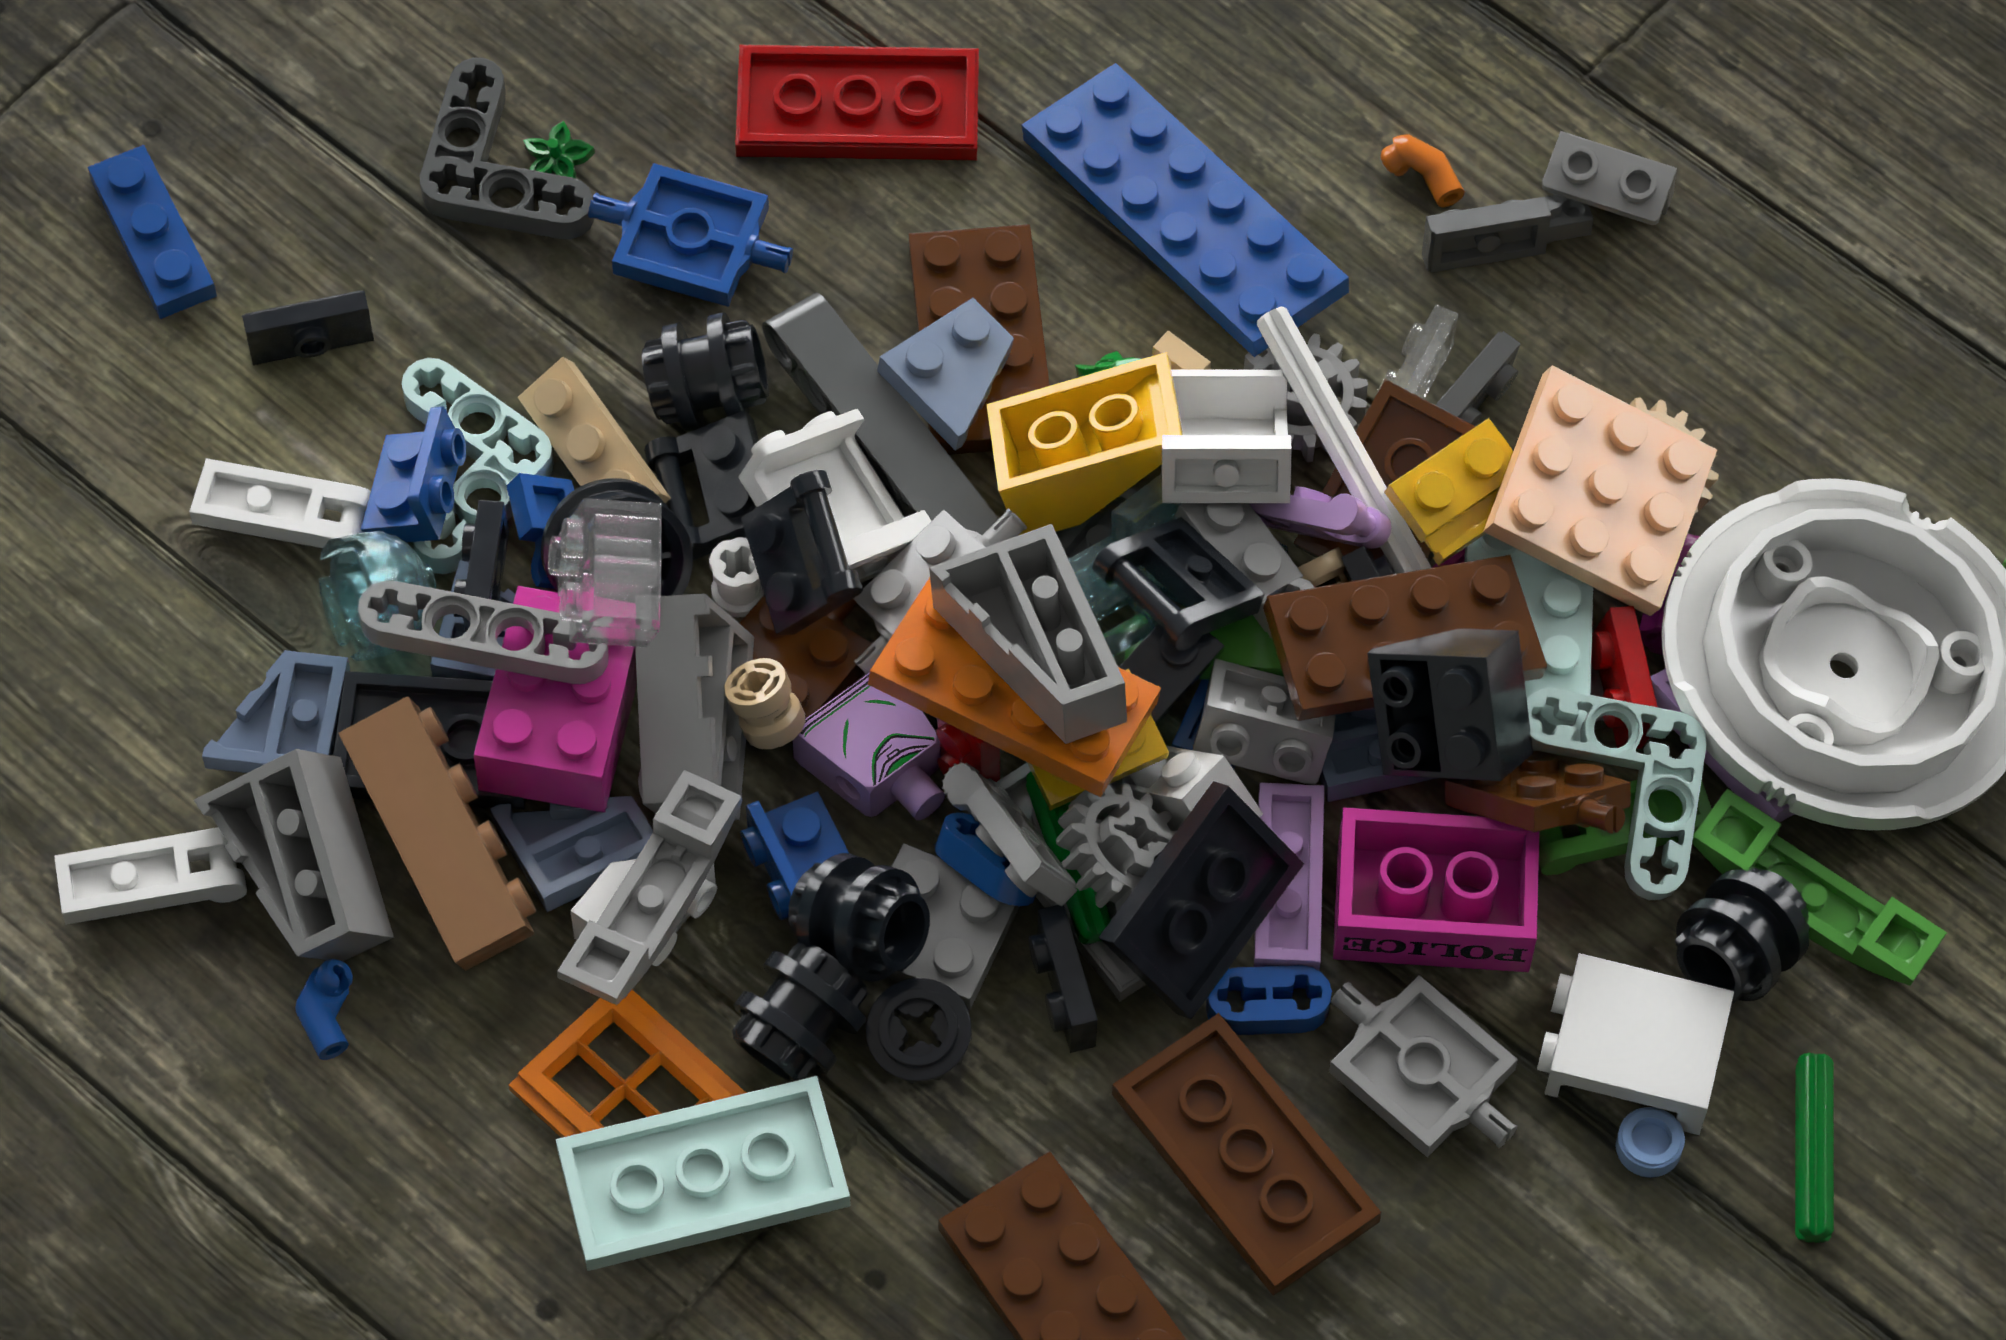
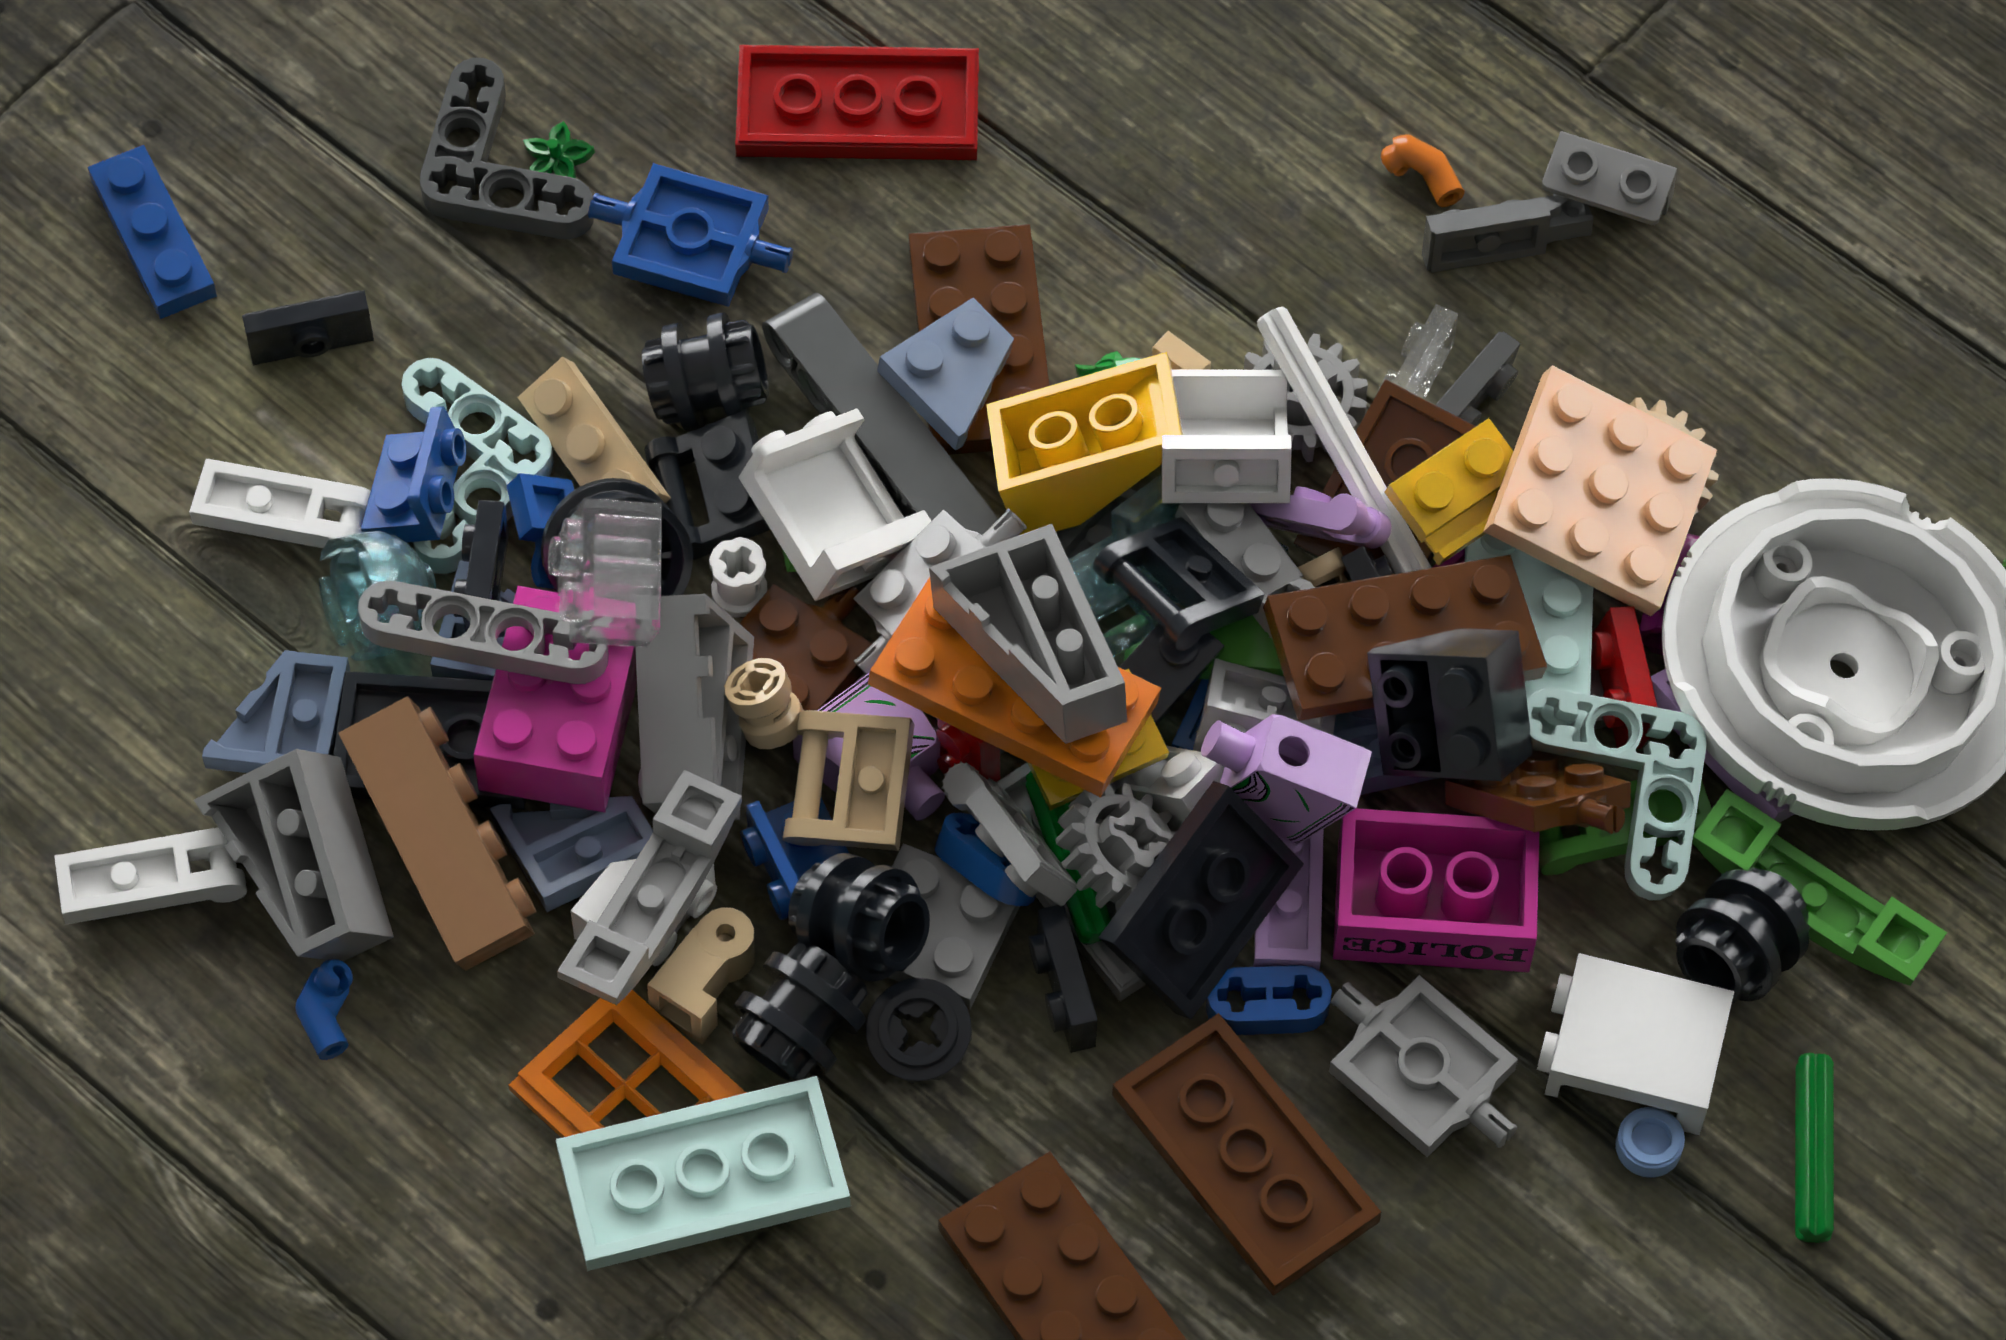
black plate [741,470,863,635] -> none
blue plate [1022,63,1349,357] -> none
none -> tan leg [647,908,755,1044]
none -> tan plate [783,710,915,851]
none -> lavender torso [1201,714,1372,846]

